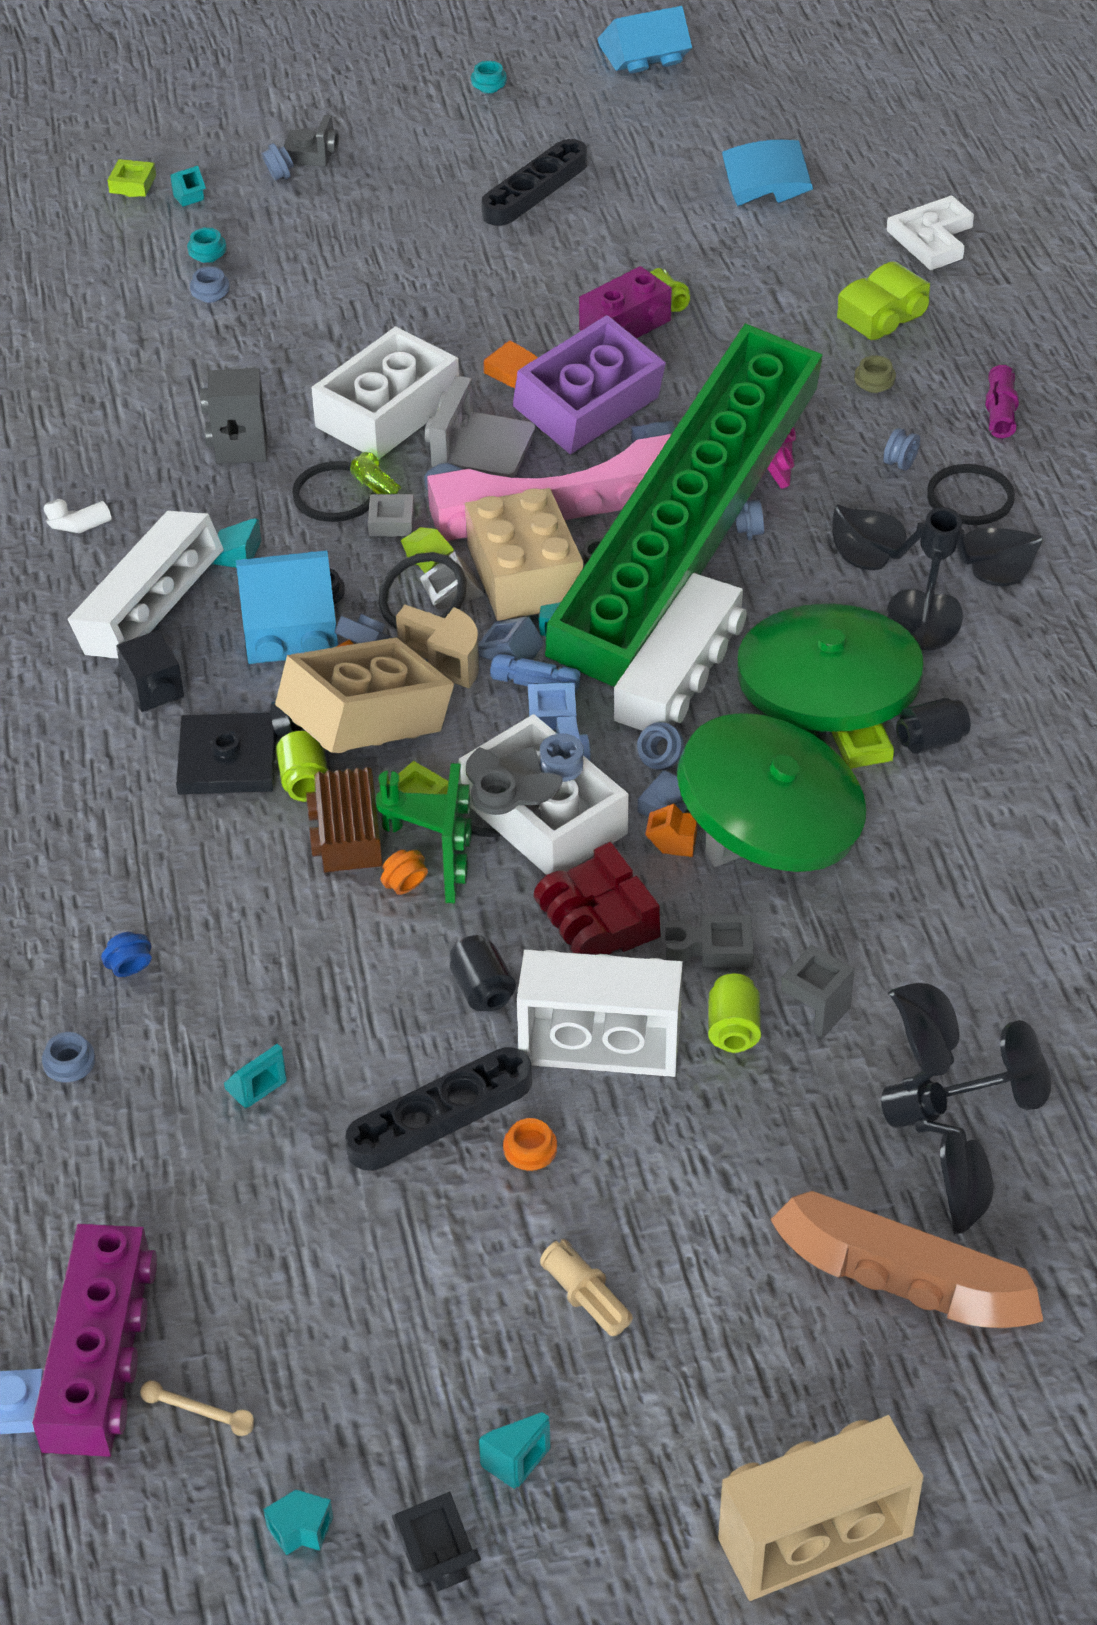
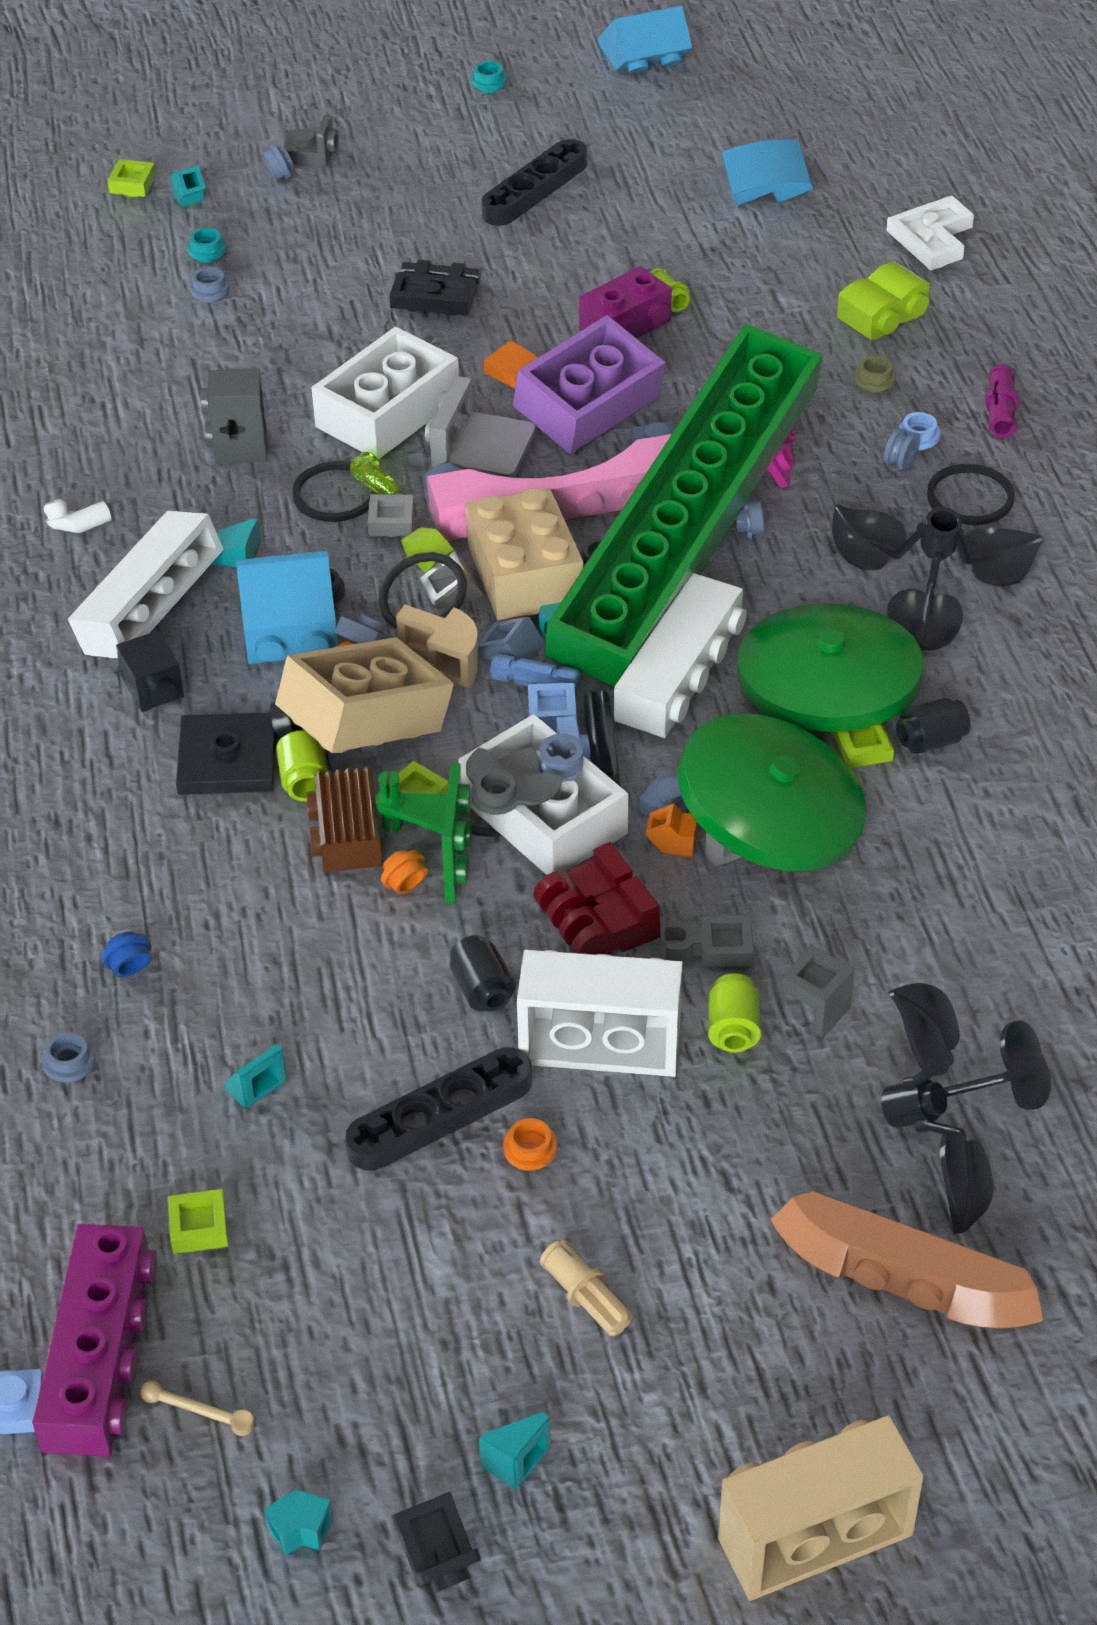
sand blue plate [637,722,684,770] -> none
none -> lime plate [168,1189,229,1254]
none -> black plate [390,259,481,315]
none -> black axle [584,689,621,787]
none -> light blue plate [899,412,940,451]

